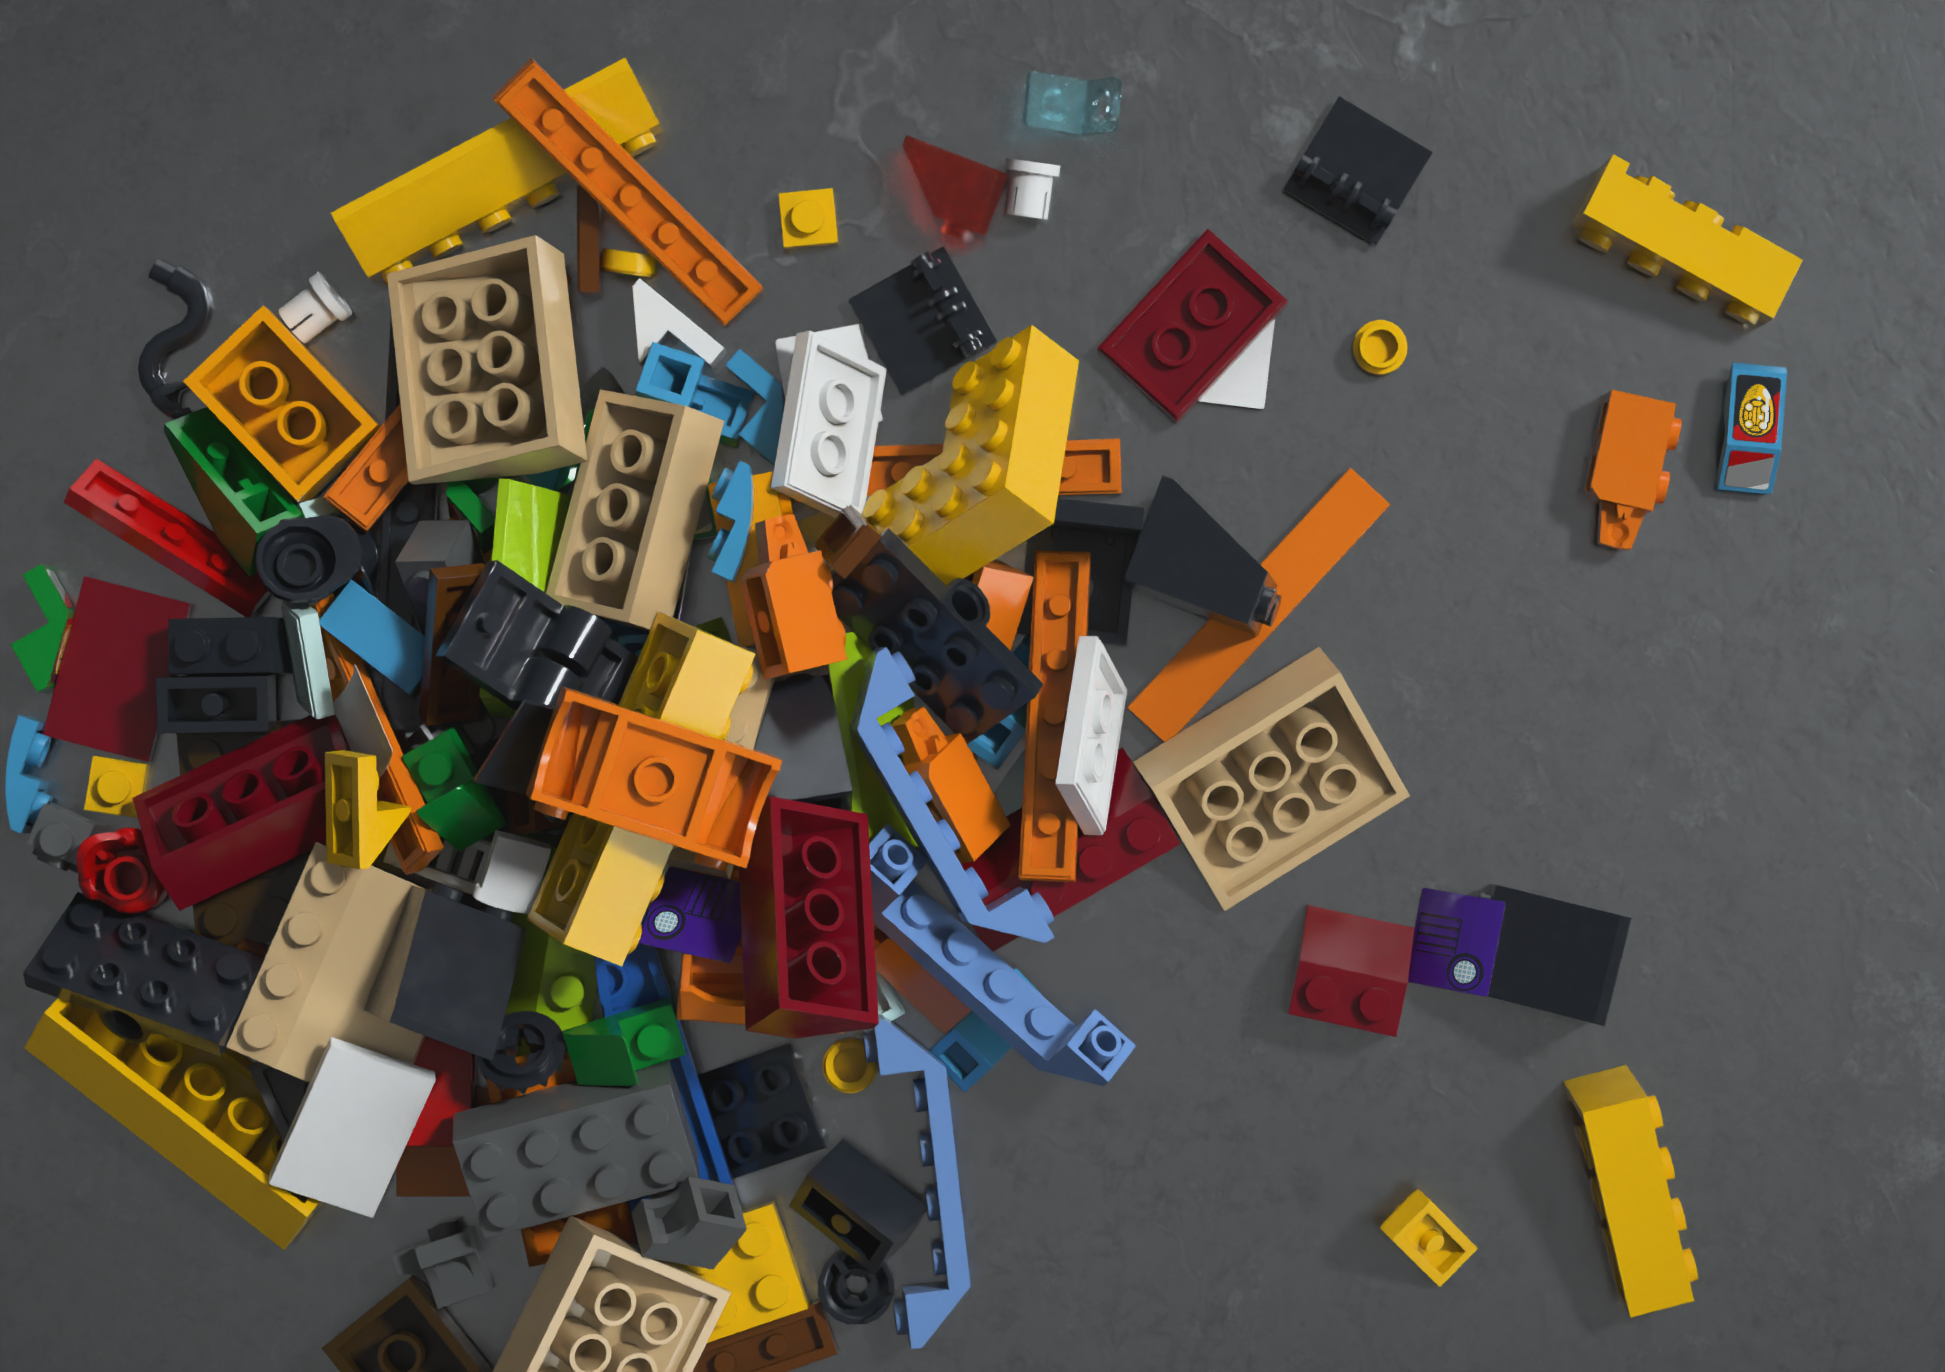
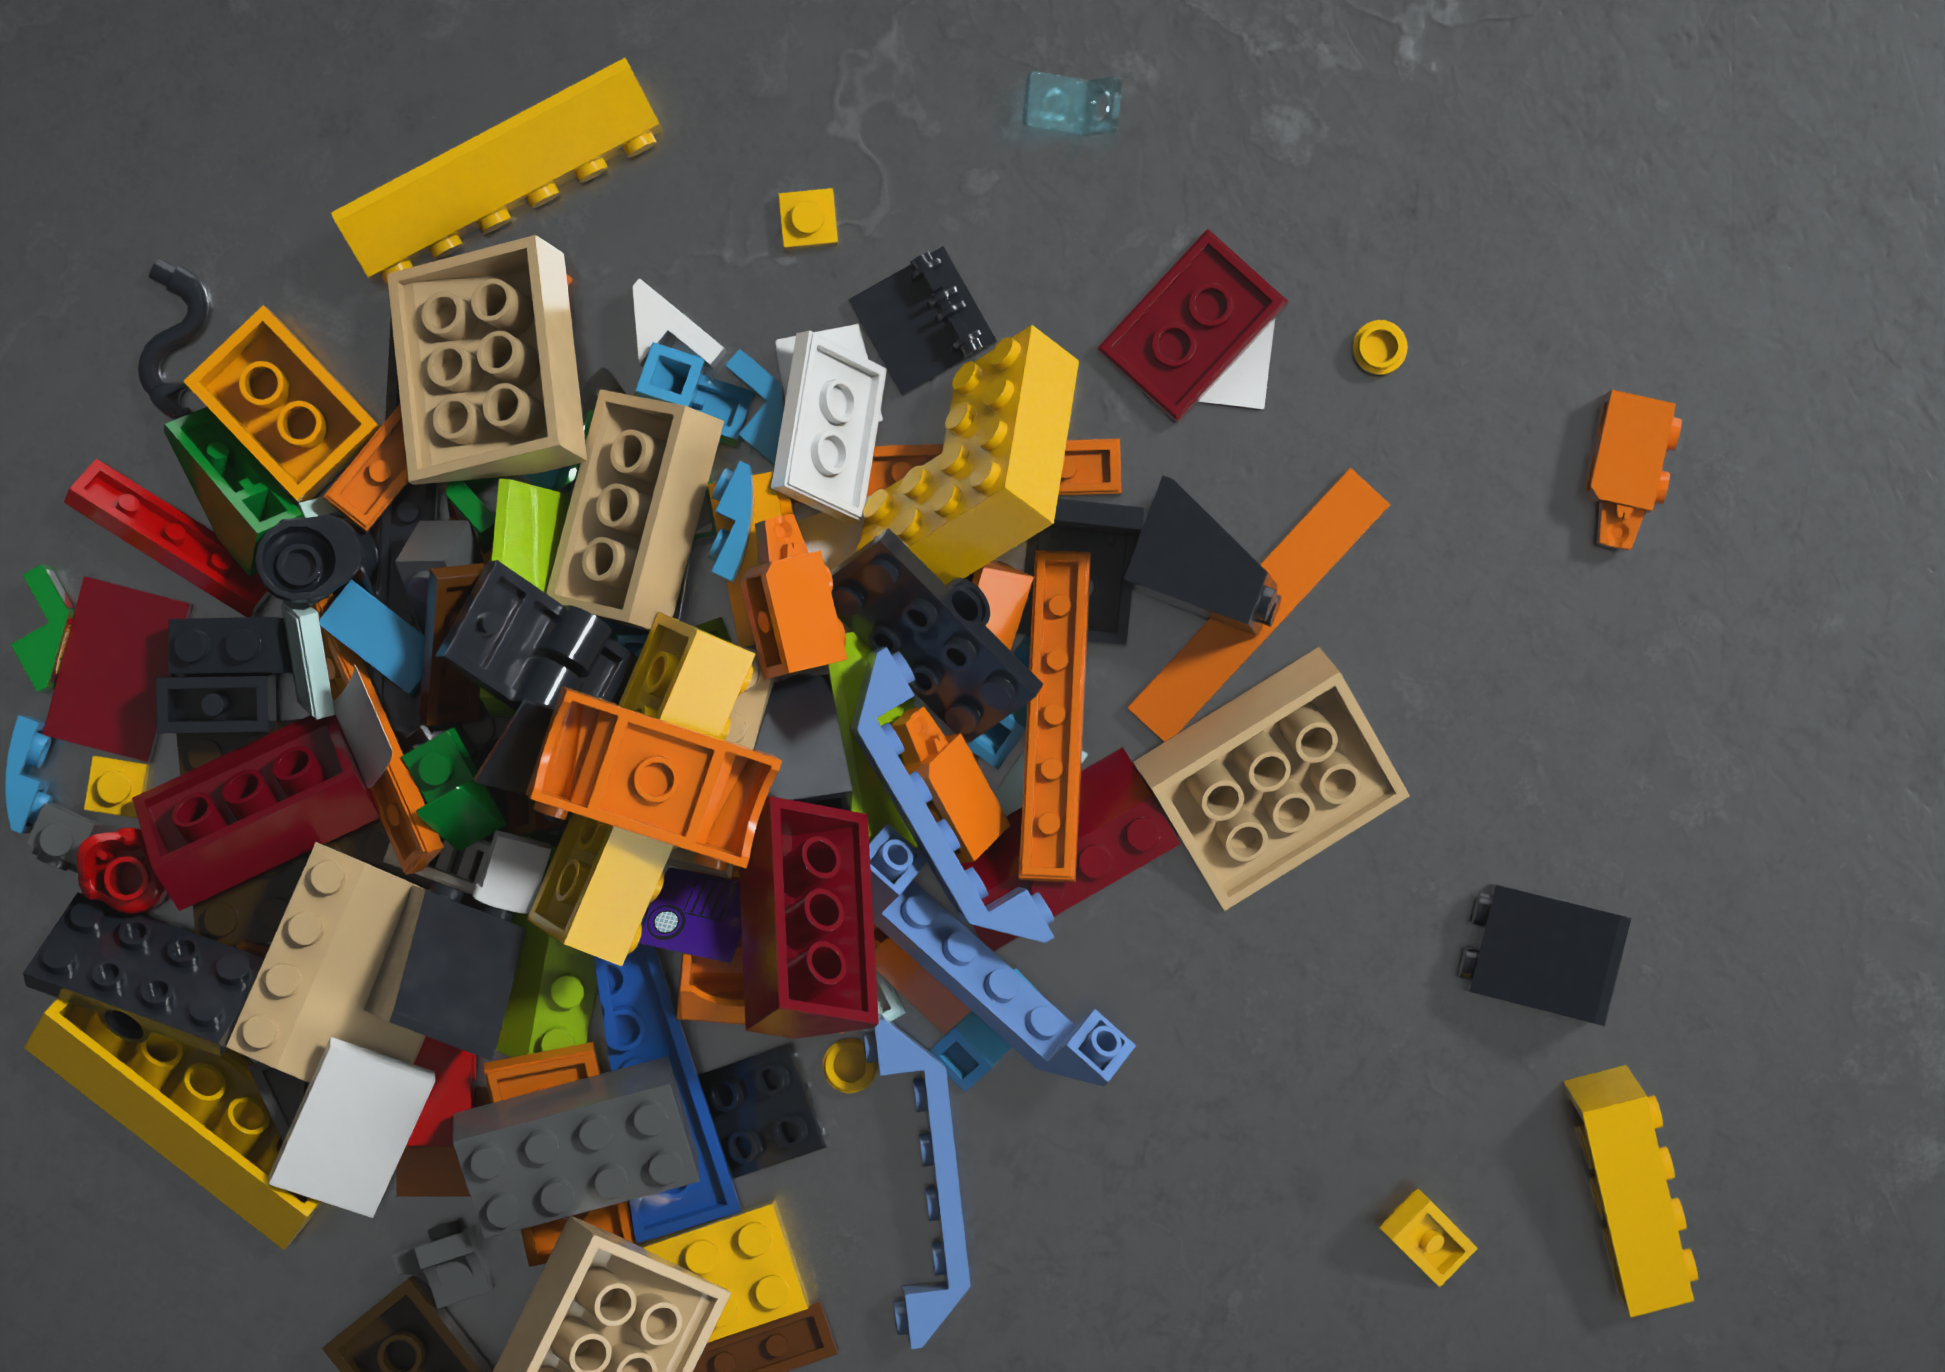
white bush [279,271,352,344] -> none
yellow slope [325,750,411,869] -> none
black gear [477,1011,568,1095] -> none
orange tile [492,57,763,326] -> none
green slope [562,998,686,1086] -> none
reddish brown tile [577,185,603,298] -> none
yellow tile [601,248,656,277] -> none
dark grey brick [631,1176,747,1269] -> none
black brick [789,1139,928,1275] -> none
reddish brown tile [814,505,882,579] -> none
black wheel [818,1249,895,1325] -> none
clear red slope [902,135,1009,245] -> none
white bush [1004,158,1060,219] -> none
white tile [1055,636,1127,835] -> none
black hinge [1283,96,1433,246] -> none
dark red slope [1284,905,1414,1037] -> none
dark purple sticker [1408,888,1505,997] -> none
yellow wedge [1571,154,1803,326] -> none
slope [1717,362,1787,495] -> none

